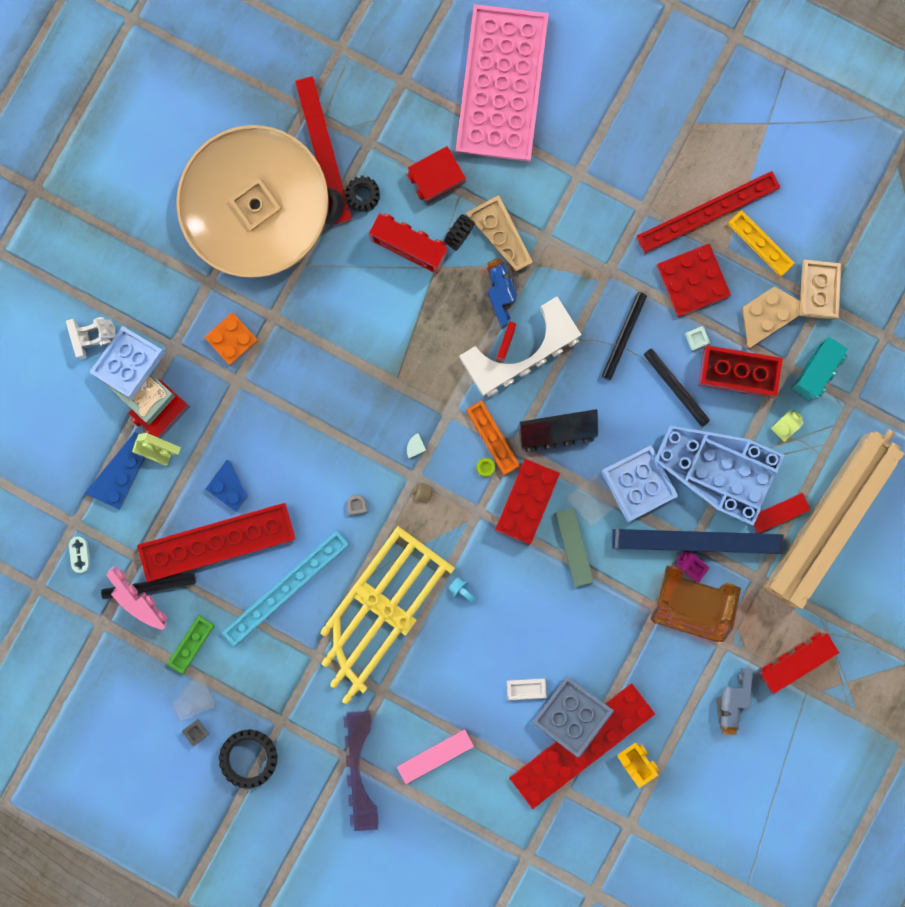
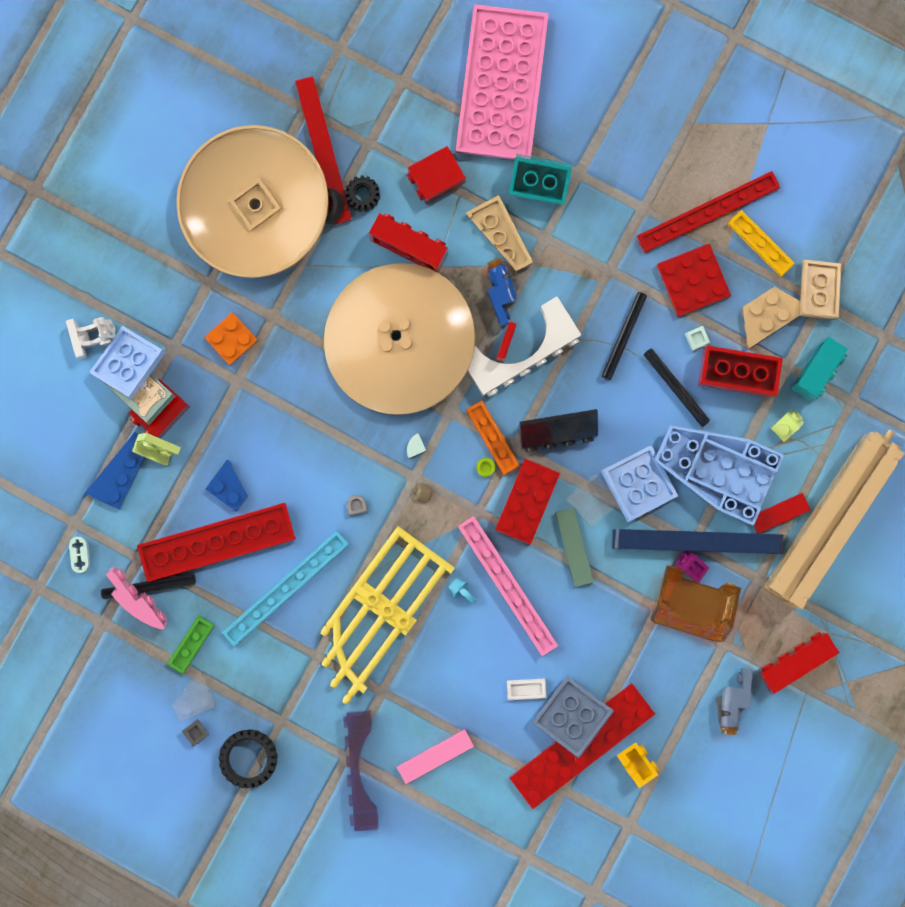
black tyre [443,214,475,251] -> none
none -> tan dish [324,263,475,415]
none -> bright pink plate [458,516,558,656]
none -> teal brick [509,153,572,205]

